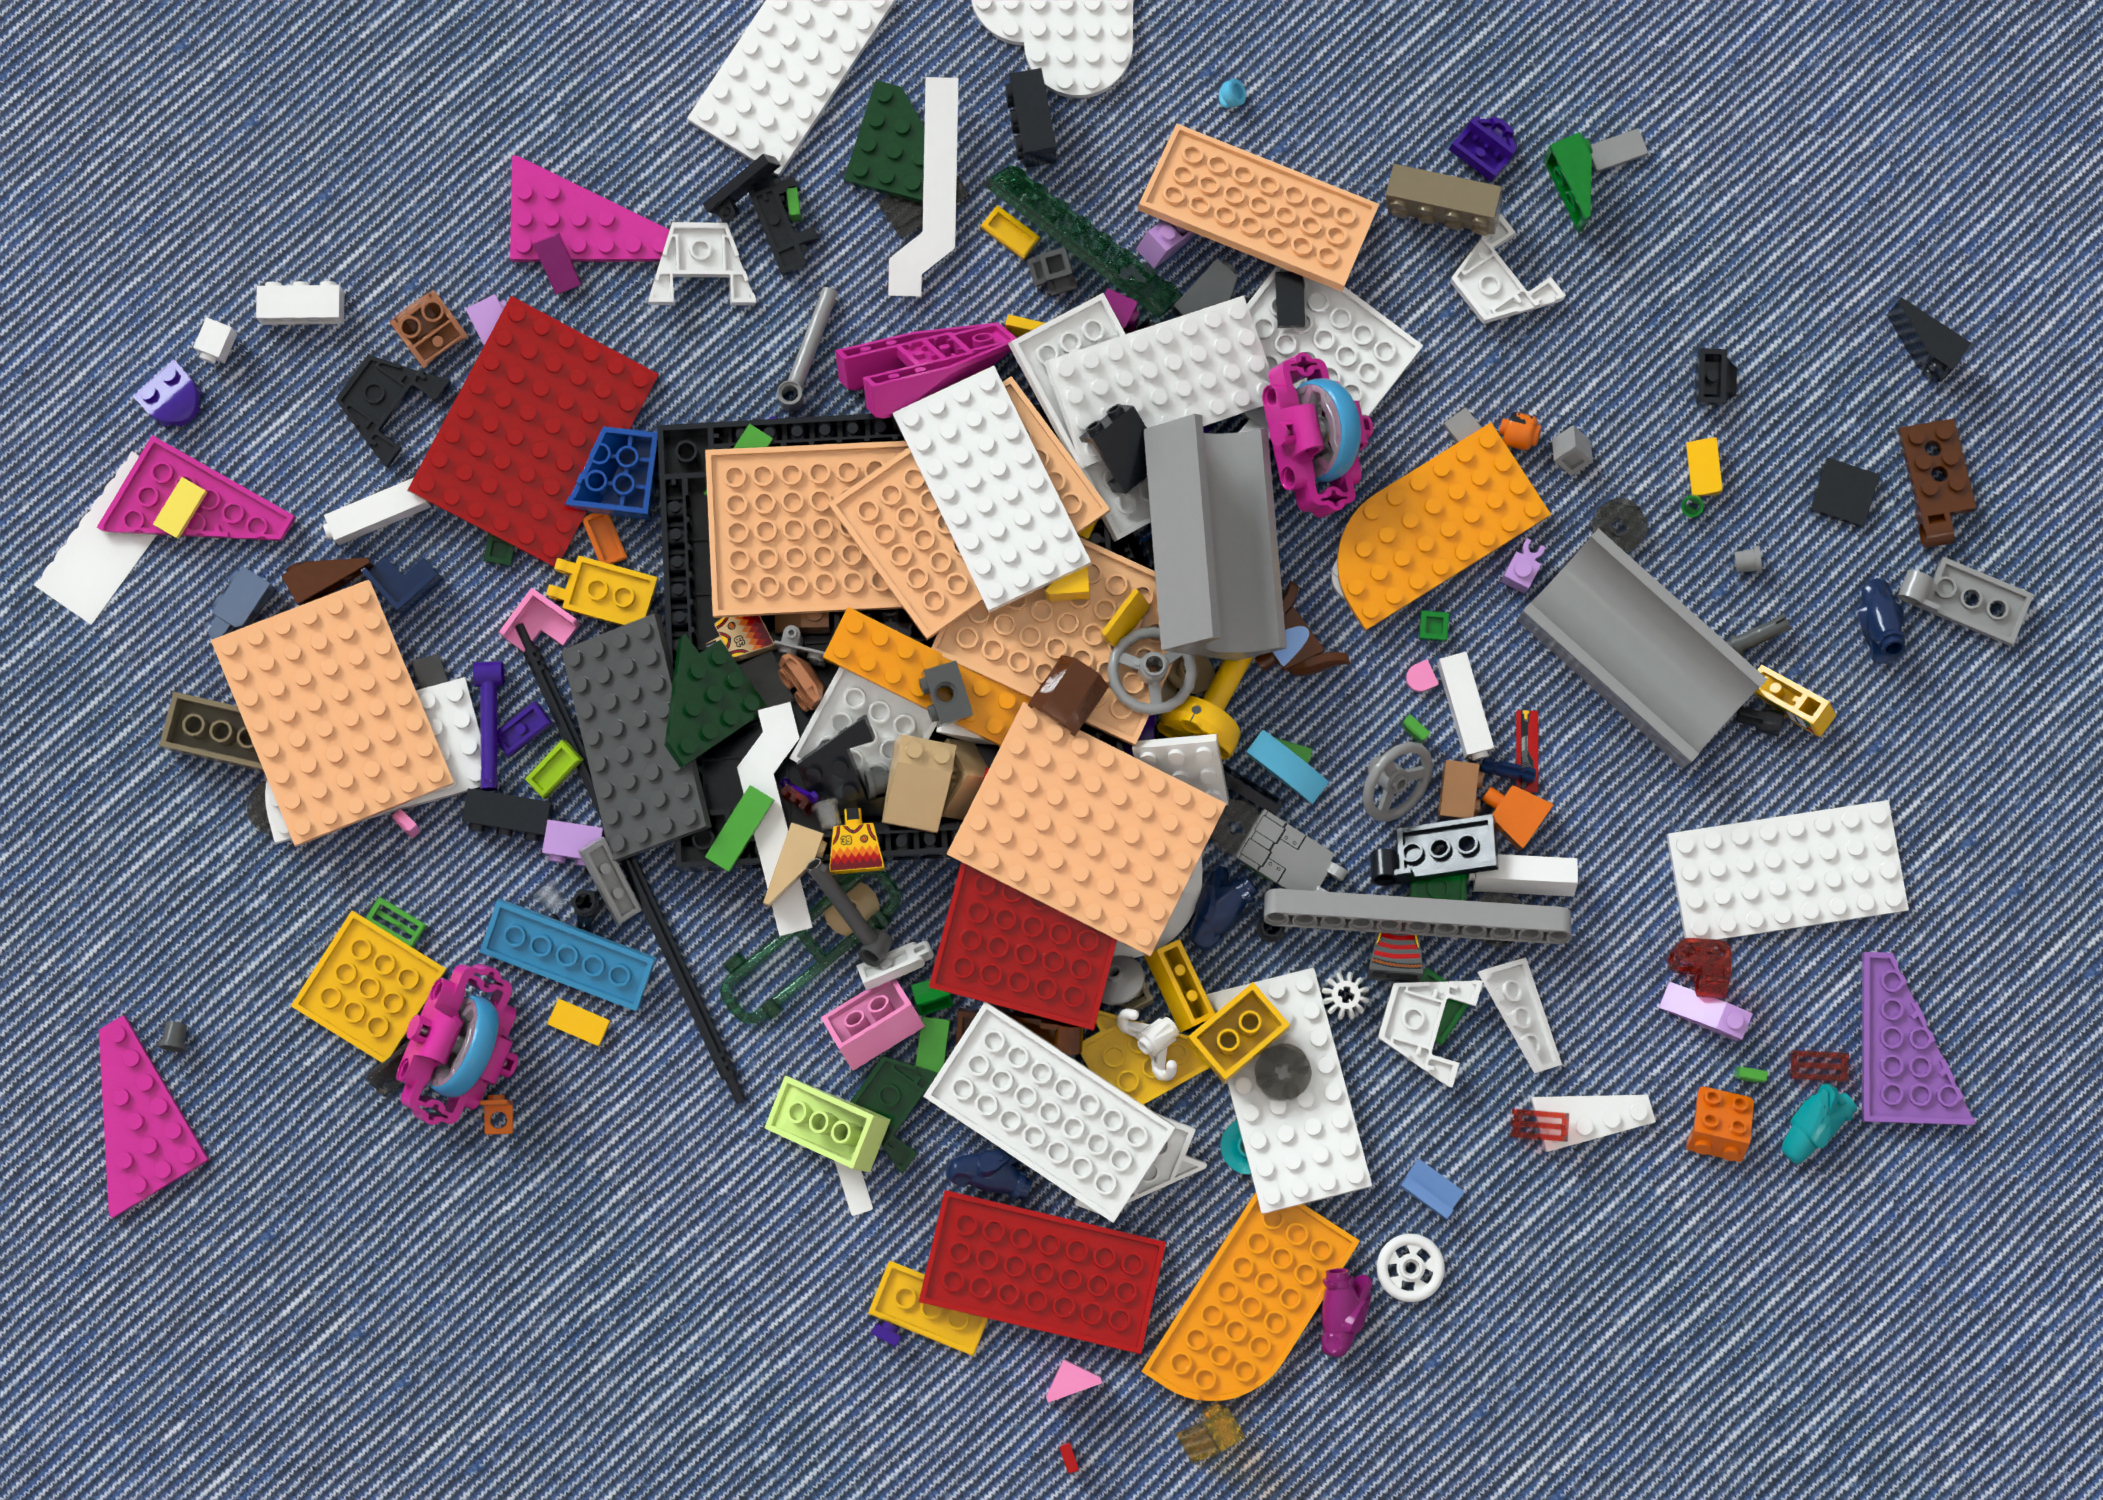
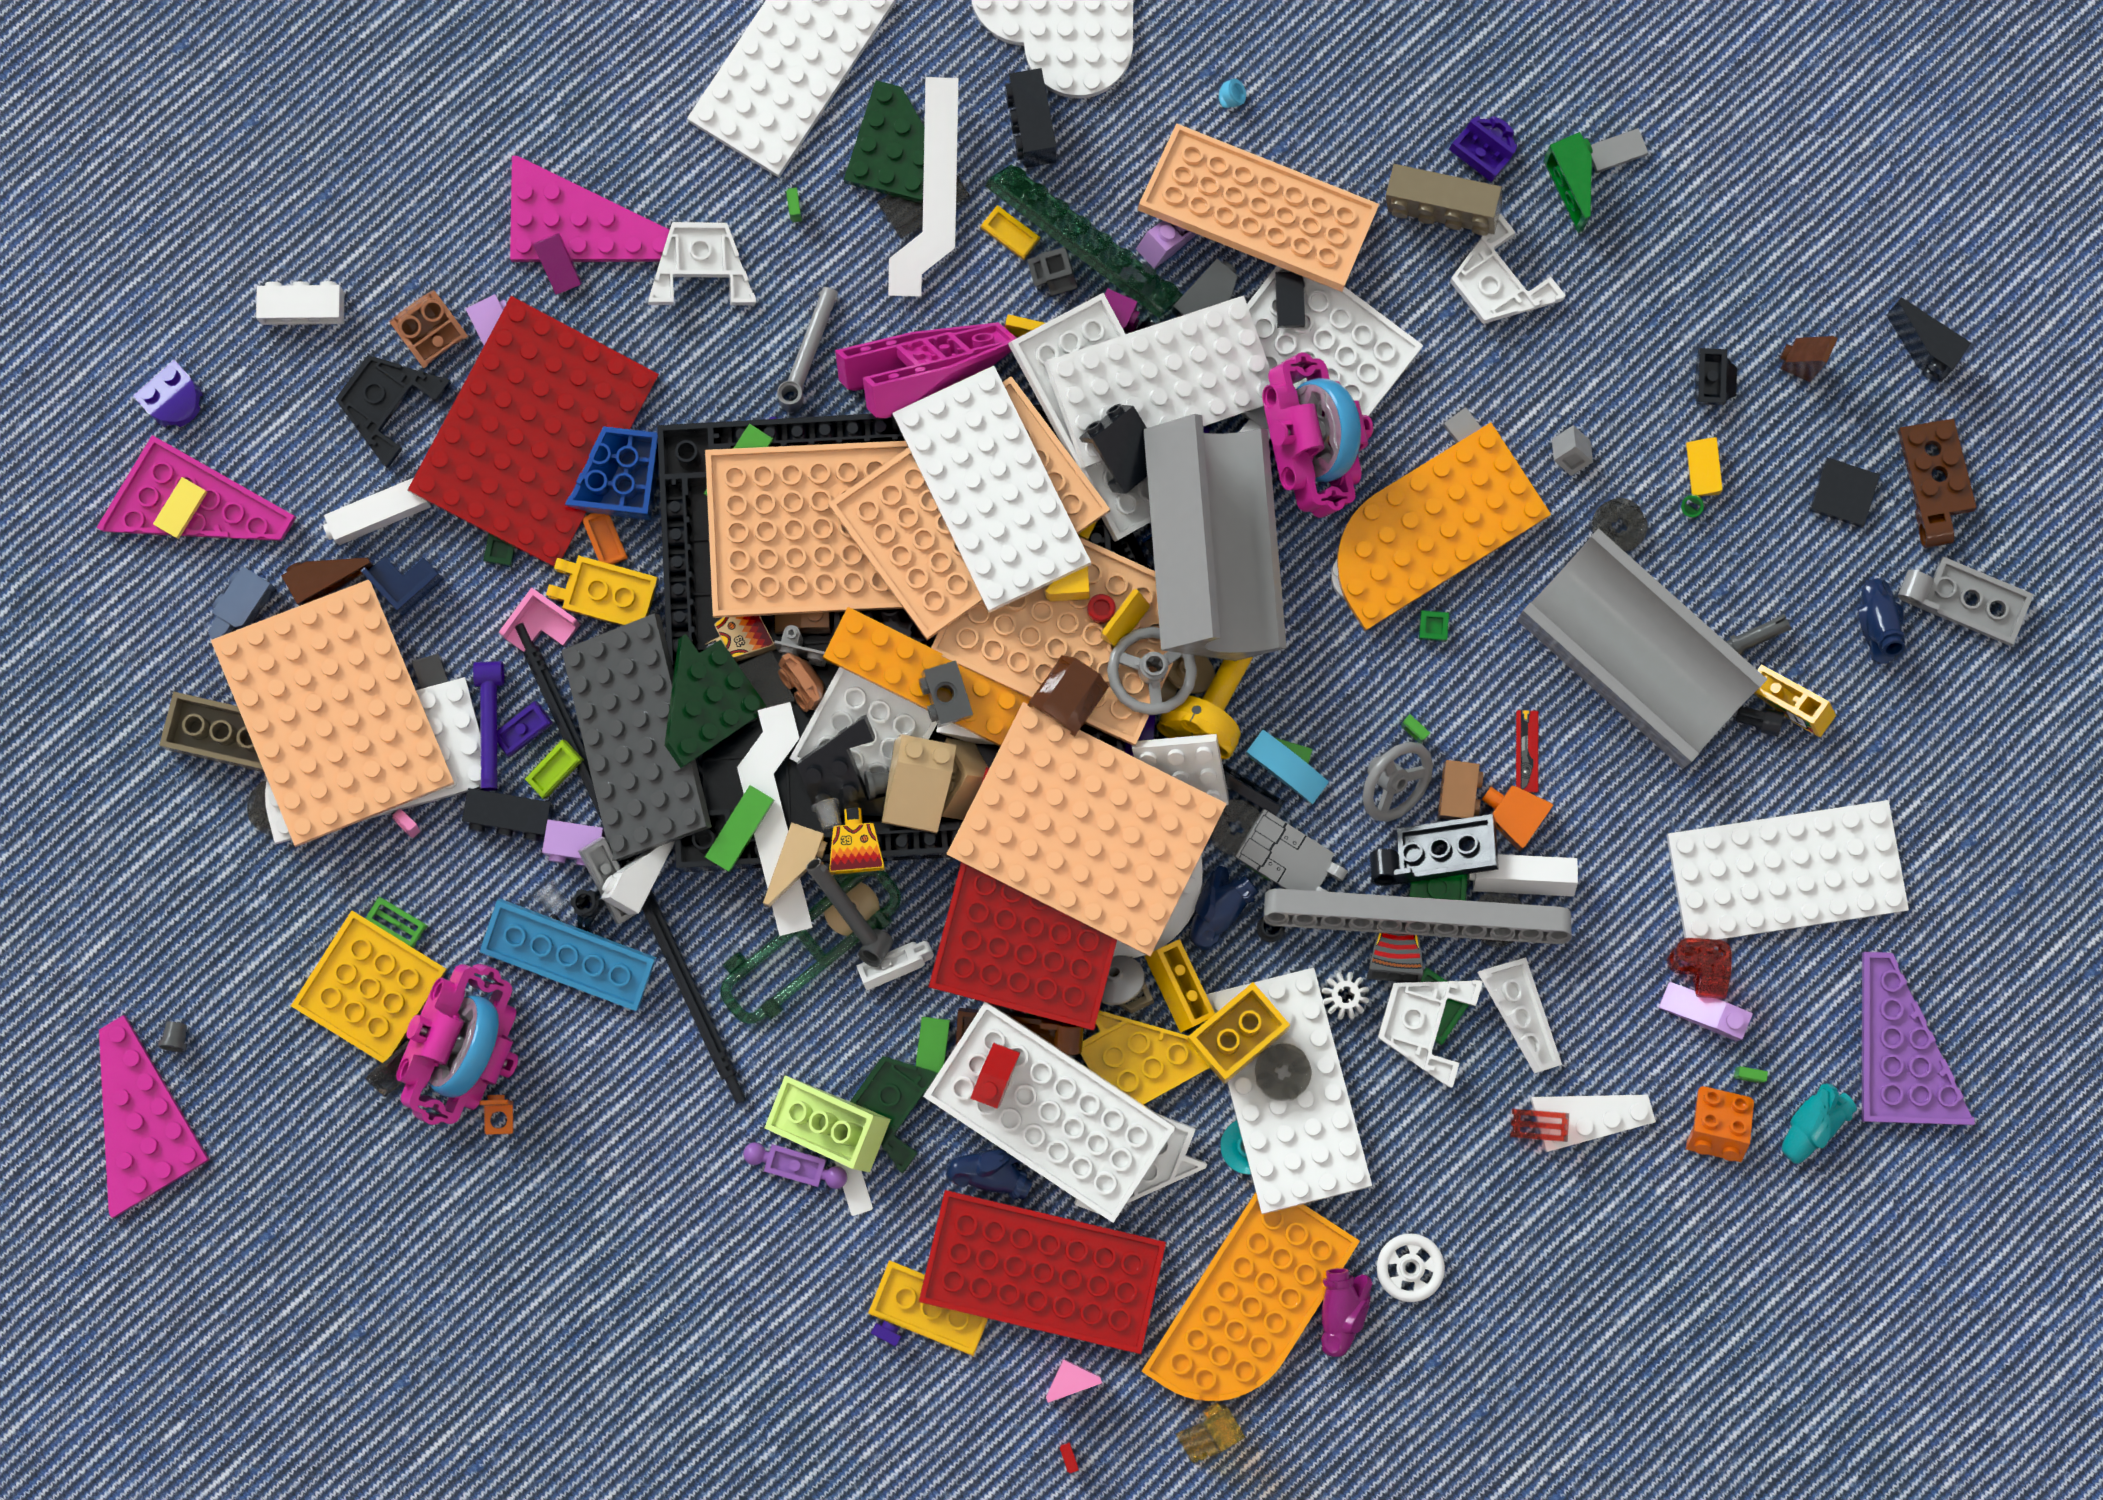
white sticker [34,451,157,625] -> none
white brick [193,317,237,364] -> none
yellow tile [547,998,611,1047] -> none
black hinge [702,154,781,223] -> none
black hinge [749,174,820,276] -> none
dark purple hinge [780,778,819,804] -> none
clear red tile [780,784,813,815] -> none
bright pink slope [821,979,925,1071] -> none
green piece [911,980,954,1016] -> none
white piece [1116,1008,1179,1081] -> none
reddish brown torso [1254,580,1350,677] -> none
medium blue panel [1399,1158,1464,1220] -> none
bright pink tile [1406,659,1439,692] -> none
white brick [1437,652,1494,761] -> none
dark blue axle [1481,757,1536,784] -> none
orange head [1499,411,1542,451] -> none
lavender brick [1500,538,1546,594] -> none
light grey piece [1734,545,1762,574] -> none
clear red tile [1790,1050,1849,1082] -> none
none -> white slope [601,841,675,915]
none -> medium lavender plate [743,1142,847,1189]
none -> red slope [970,1043,1020,1109]
none -> red tile [1087,594,1116,624]
none -> reddish brown slope [1779,336,1838,382]

